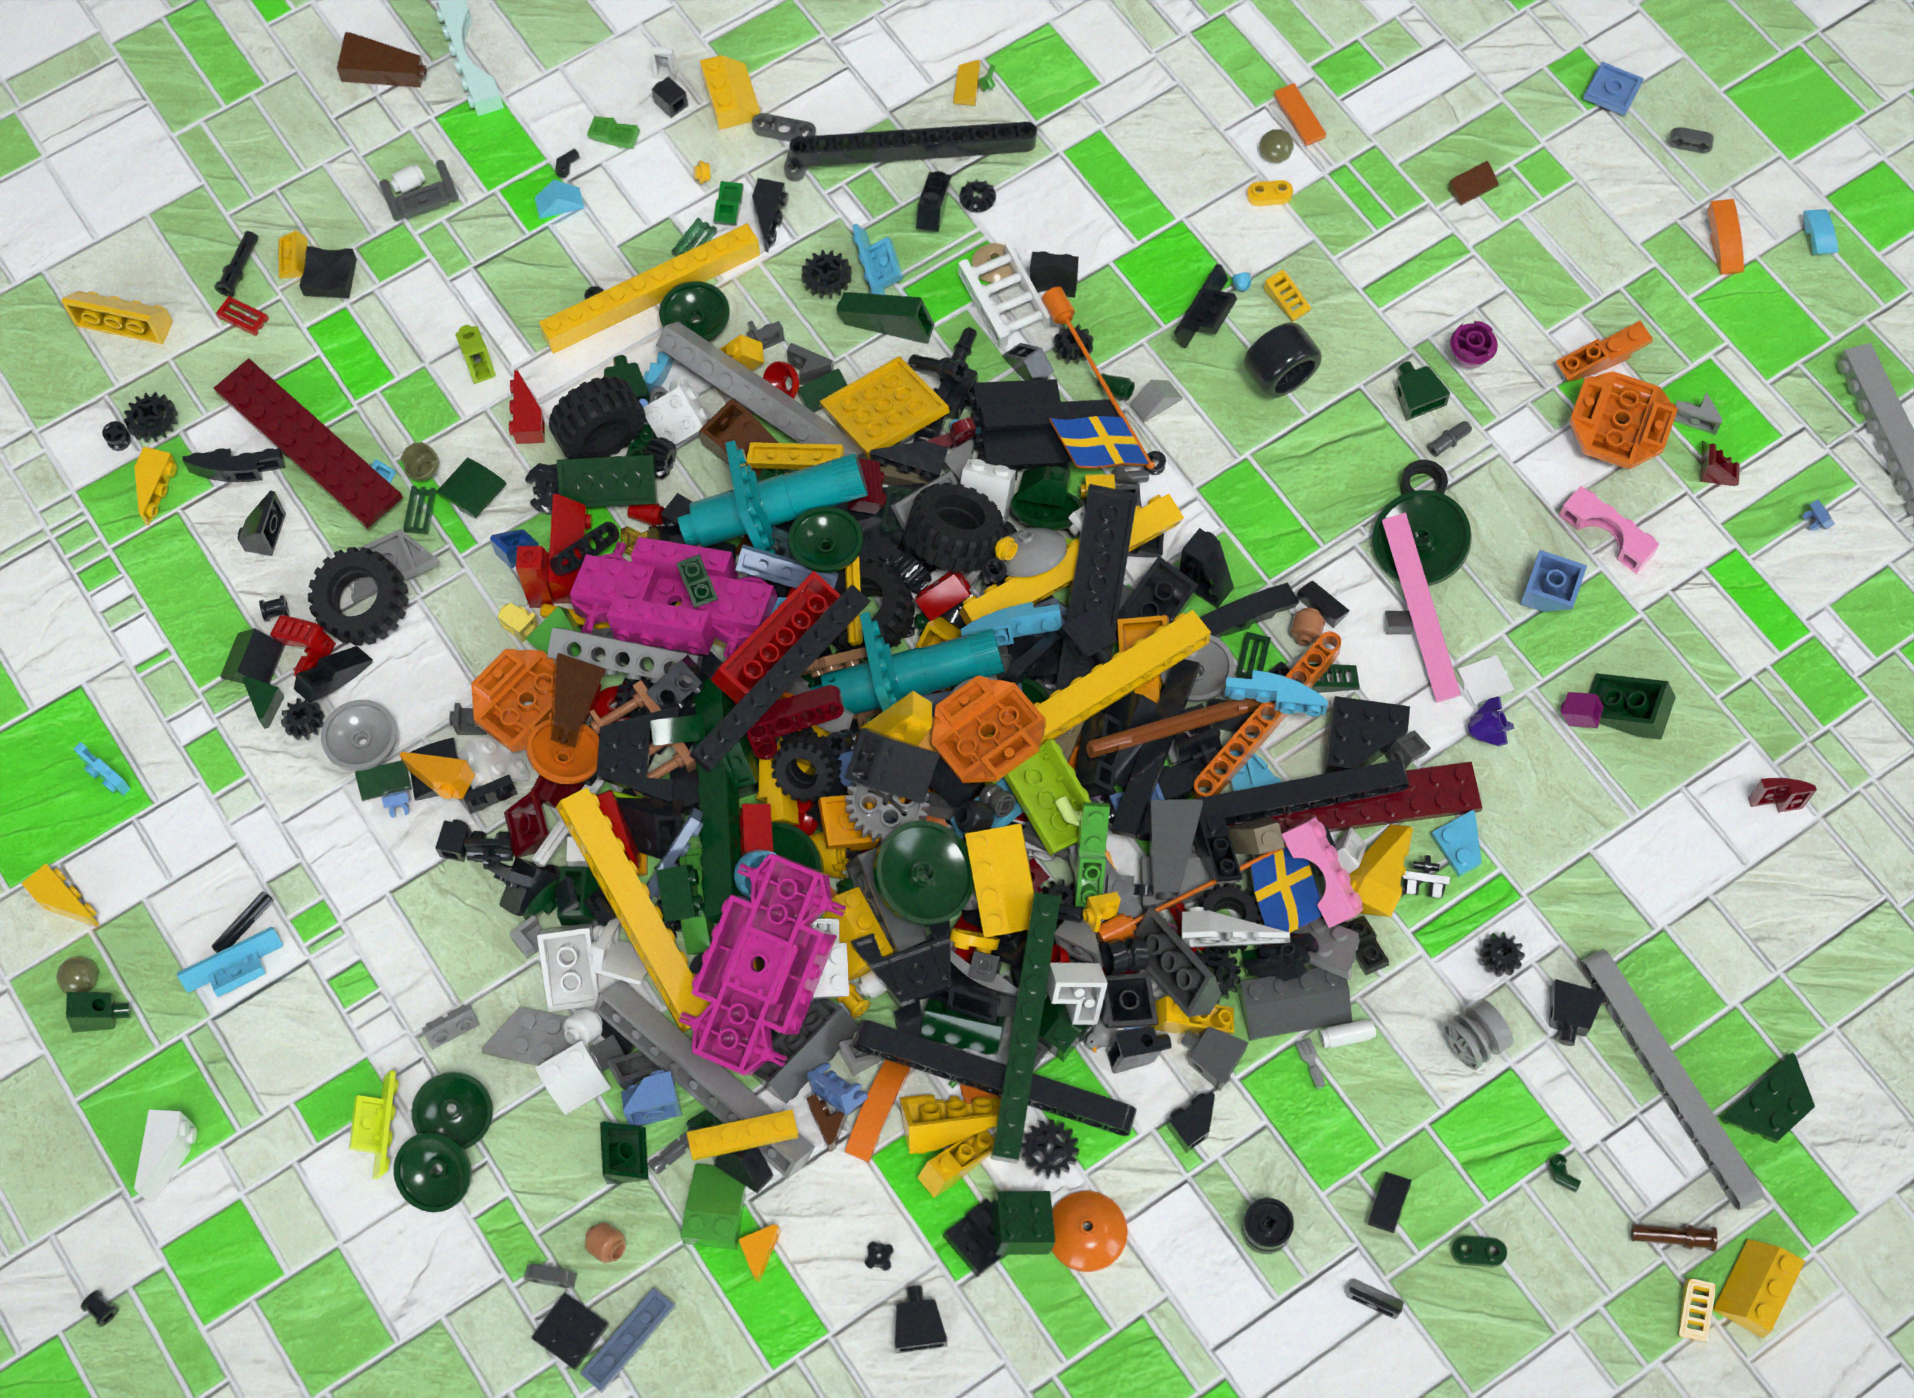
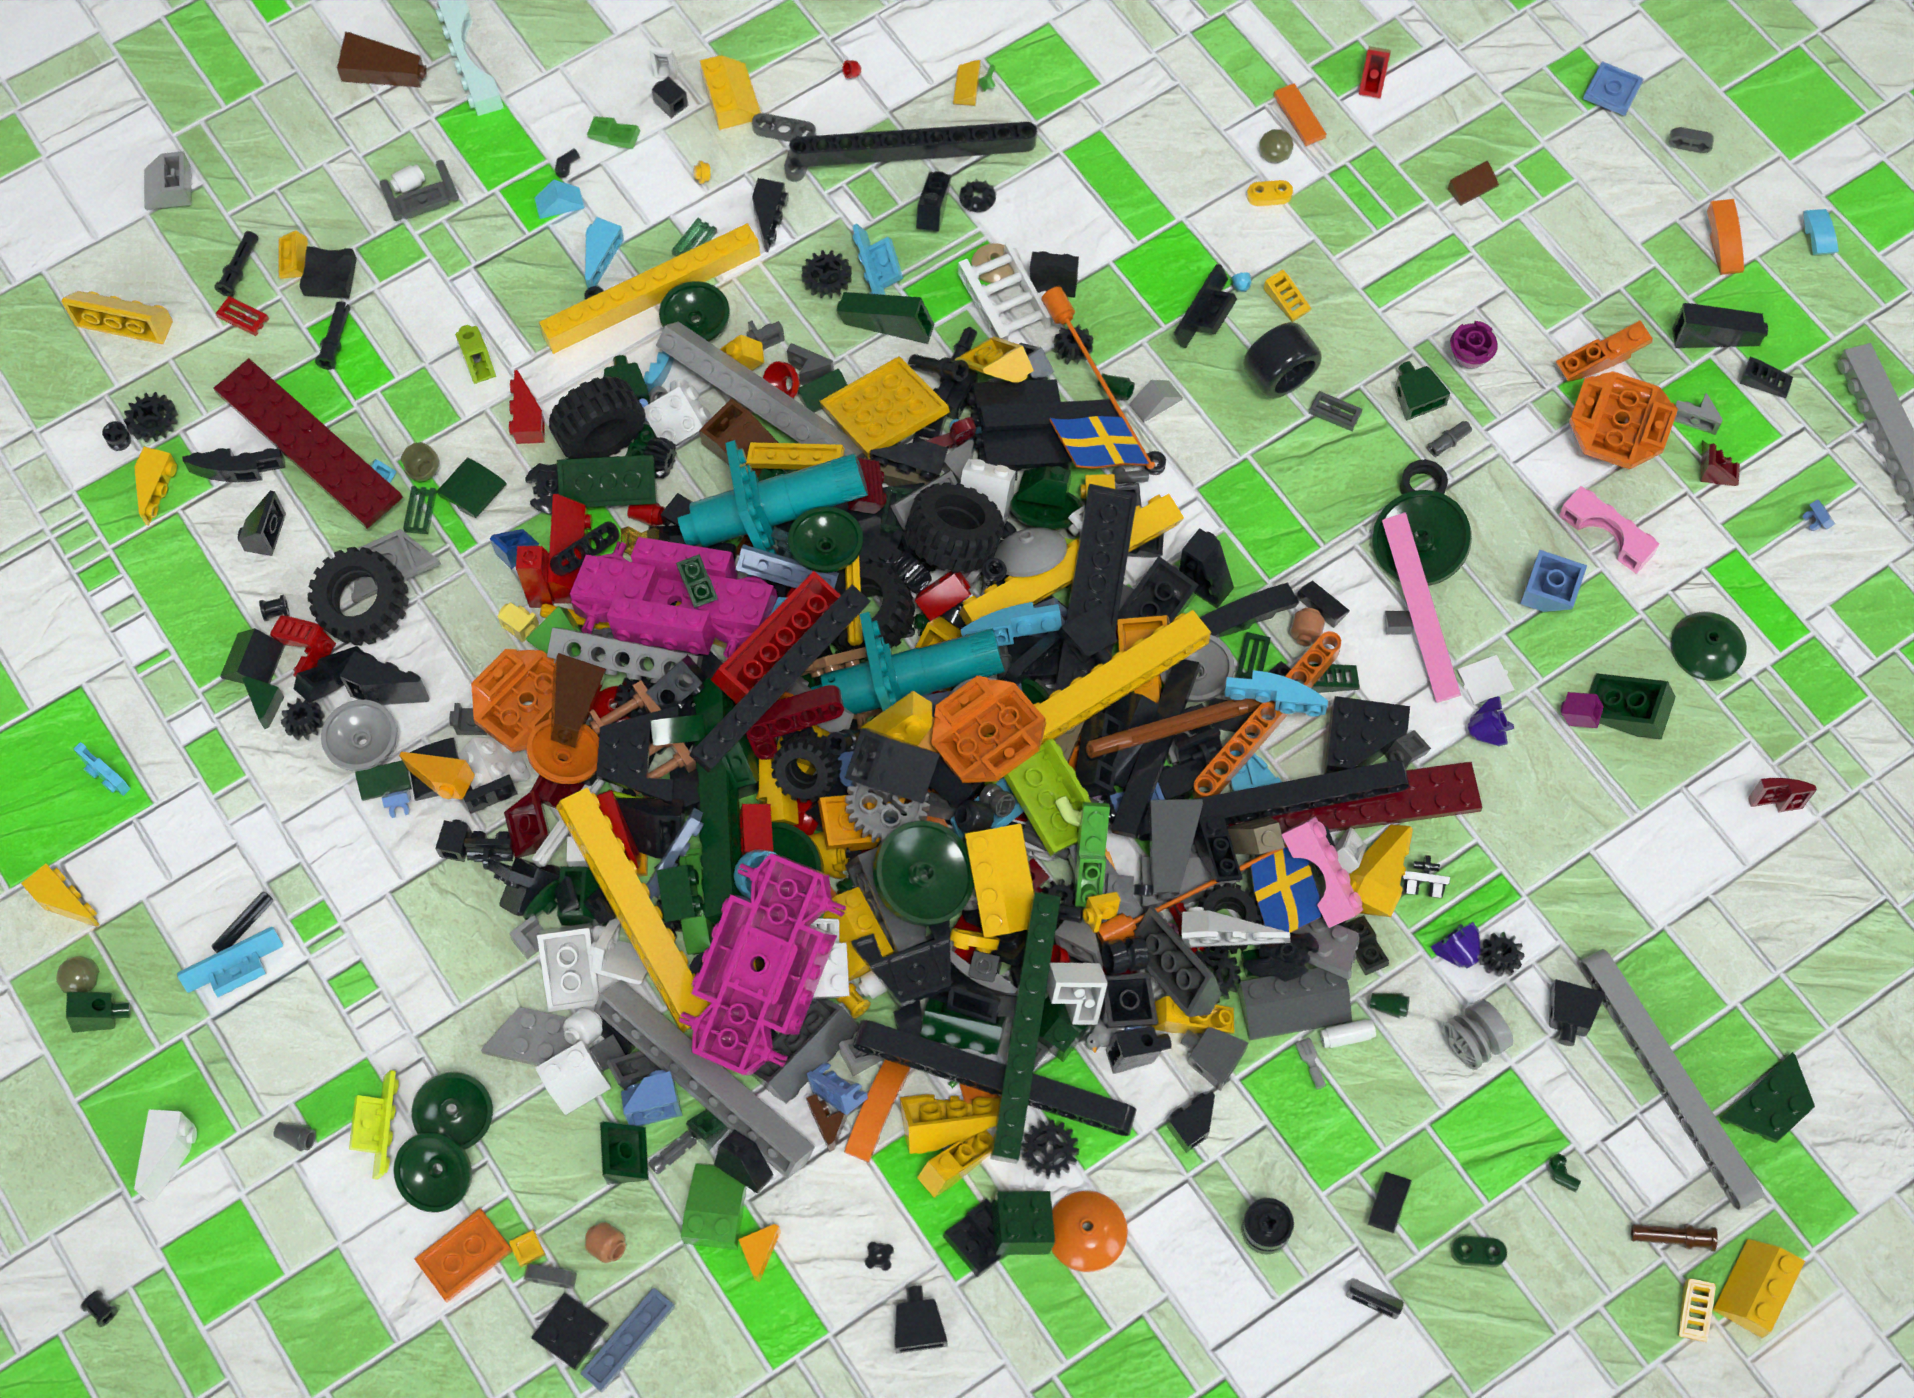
light grey hinge [422,1004,480,1049] -> none
yellow plate [686,1109,798,1161] -> none
green slope [713,181,744,225] -> none
yellow plate [995,536,1018,561] -> none
medium azure wing [1430,810,1482,878] -> none
none -> light grey slope [144,151,191,210]
none -> dark grey cone [273,1122,316,1151]
none -> black pin [315,301,350,370]
none -> black slope [340,651,430,705]
none -> orange tile [414,1208,513,1303]
none -> yellow tile [509,1229,545,1267]
none -> medium azure slope [585,217,624,289]
none -> red hinge [842,60,862,78]
none -> yellow slope [955,336,1034,383]
none -> dark grey tile [1309,391,1363,432]
none -> red slope [1359,46,1391,98]
none -> dark green cone [1370,993,1410,1019]
none -> dark purple brick [1431,922,1481,969]
none -> dark green dish [1671,612,1747,681]
none -> black slope [1672,303,1768,348]
none -> black slope [1740,356,1793,398]

